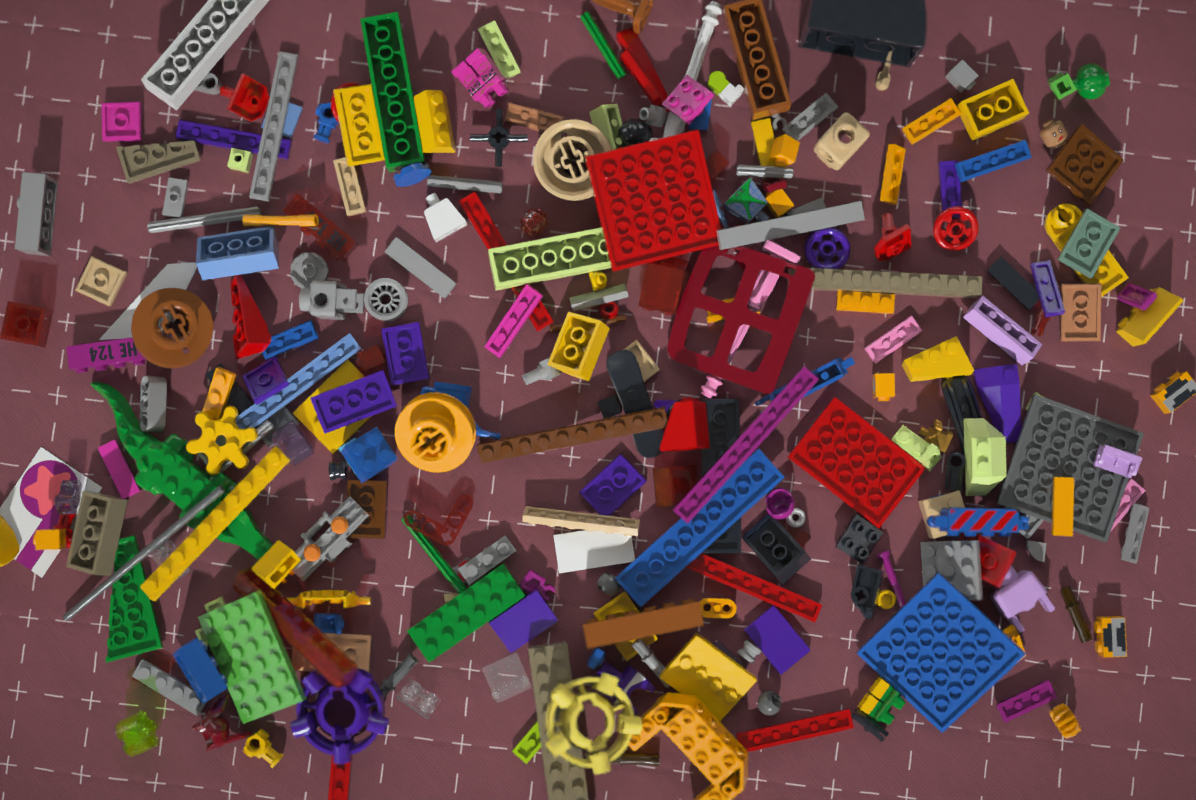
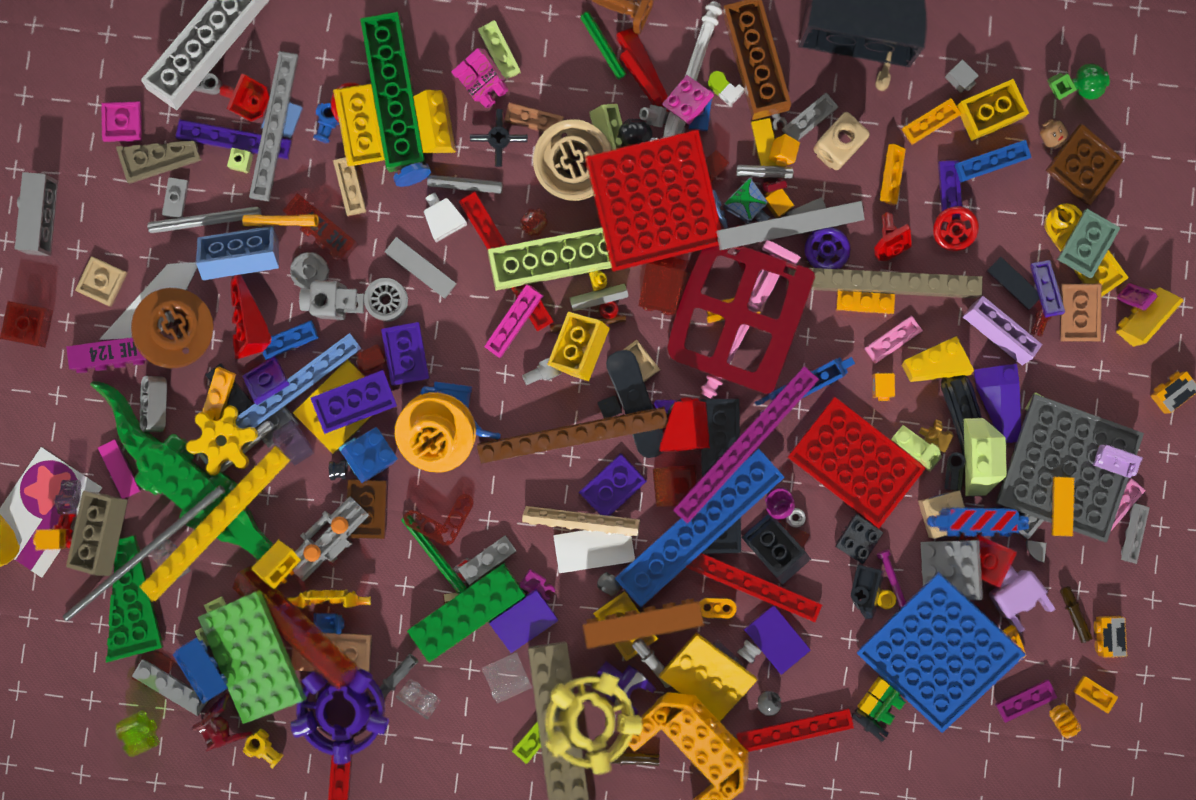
blue plate [587,646,606,669] -> none
none -> light orange plate [1073,676,1118,713]

